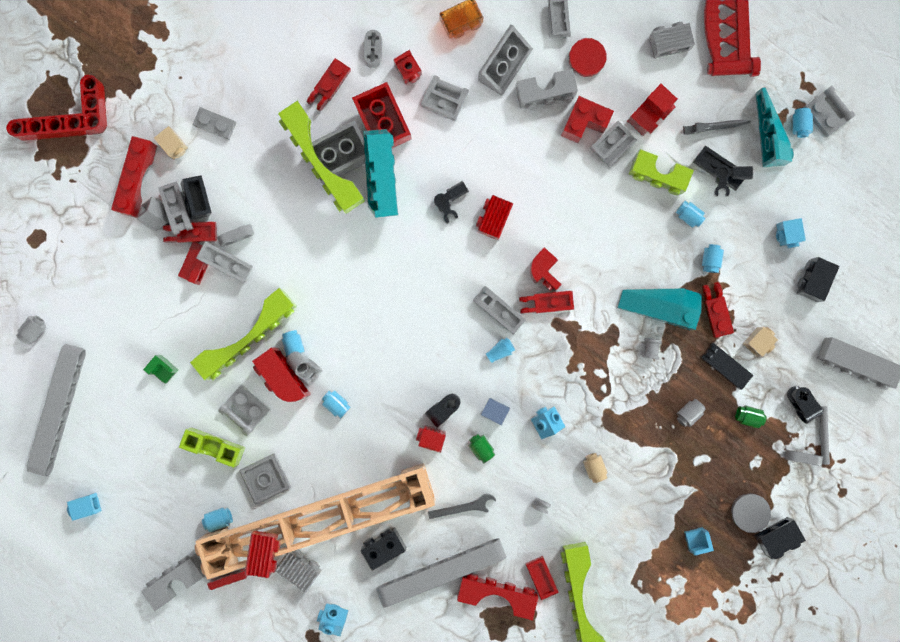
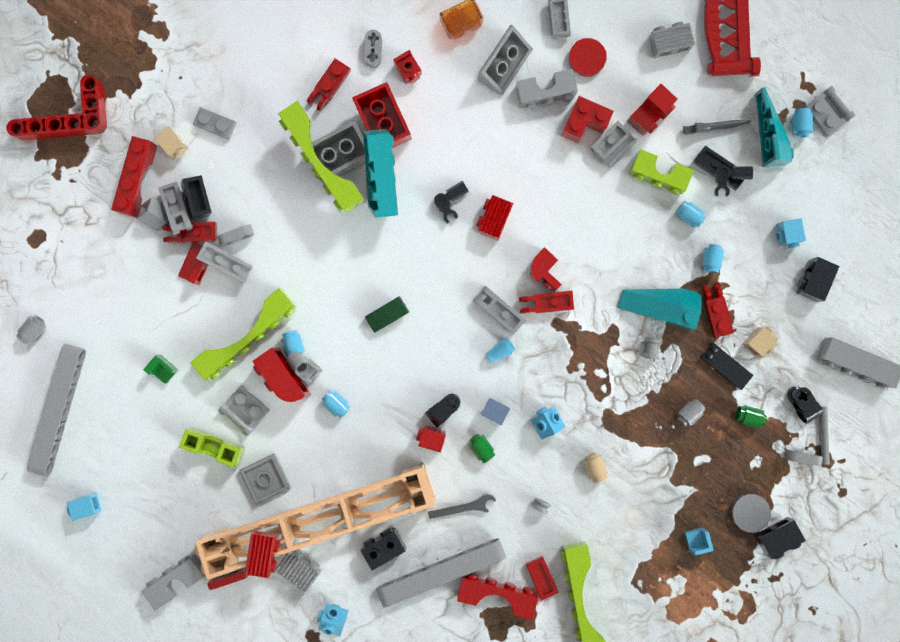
medium azure brick [202,508,233,533] -> none
light grey plate [421,75,469,121] -> none
none -> dark green slope [365,296,409,333]

